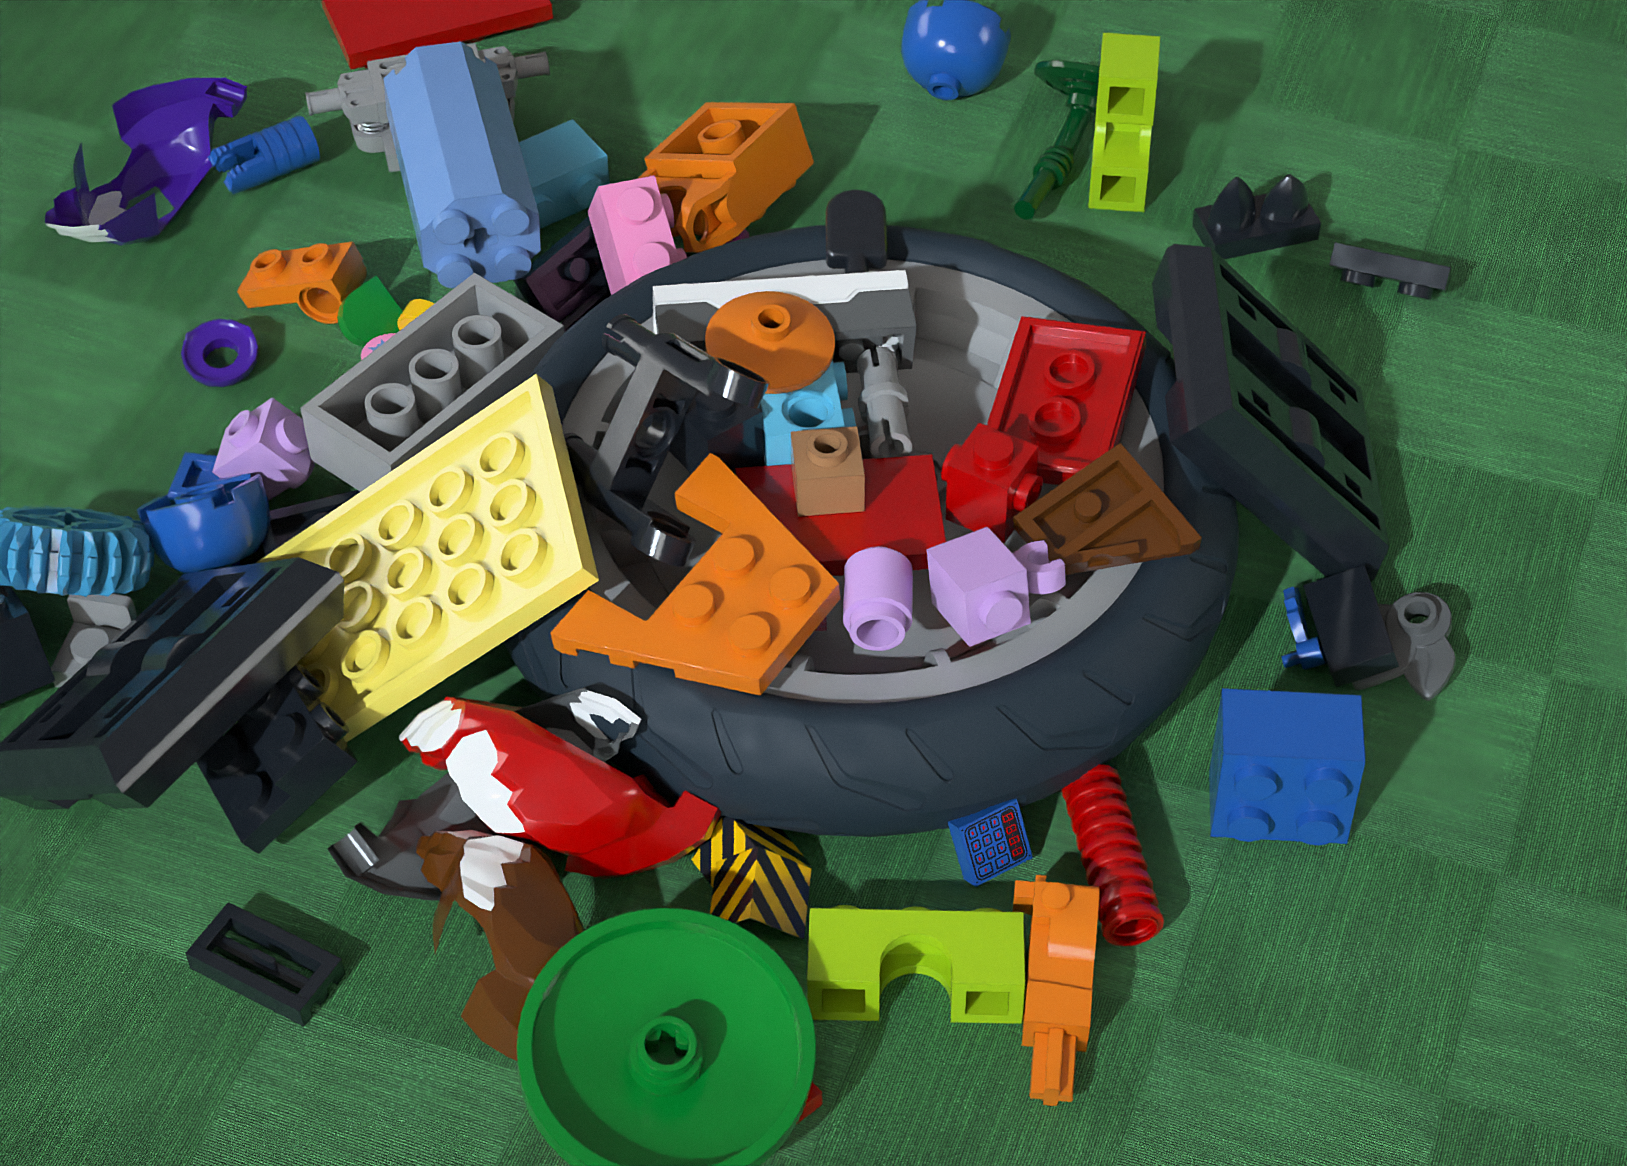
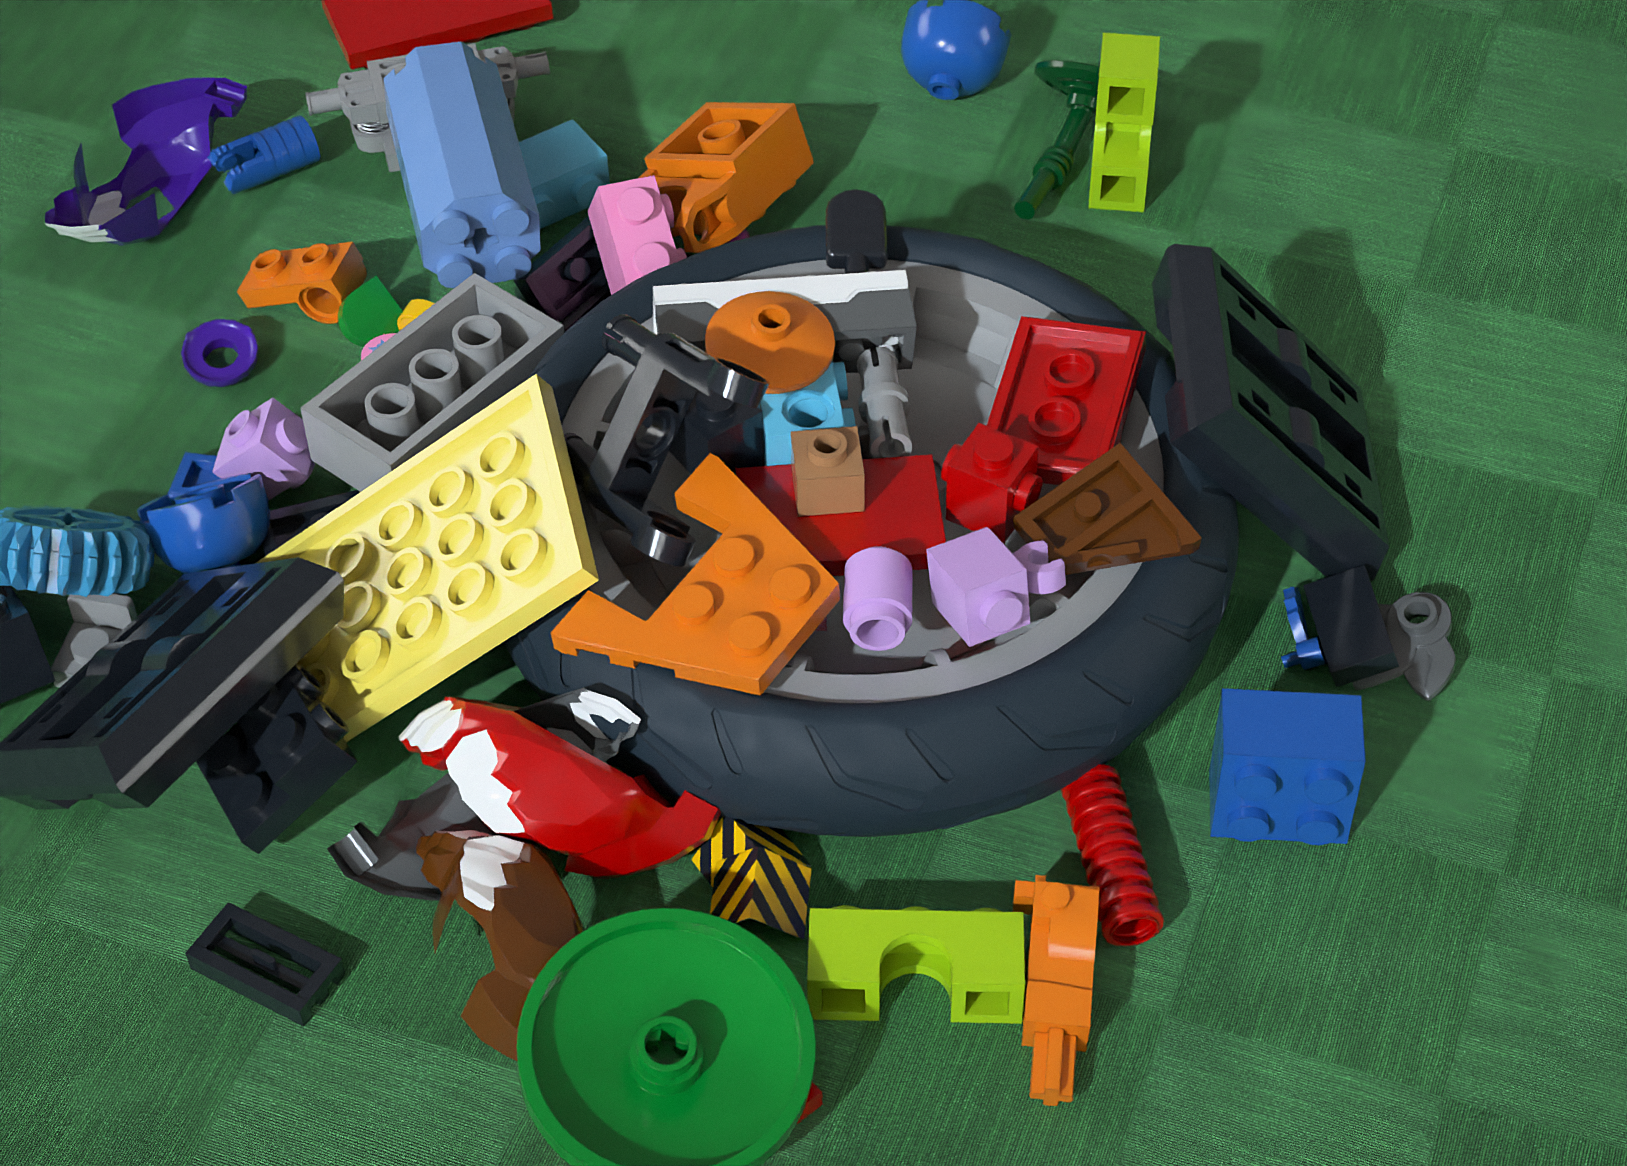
blue tile [948,799,1033,887] -> none
black tile [1192,174,1321,260] -> none
black plate [1329,242,1452,300] -> none

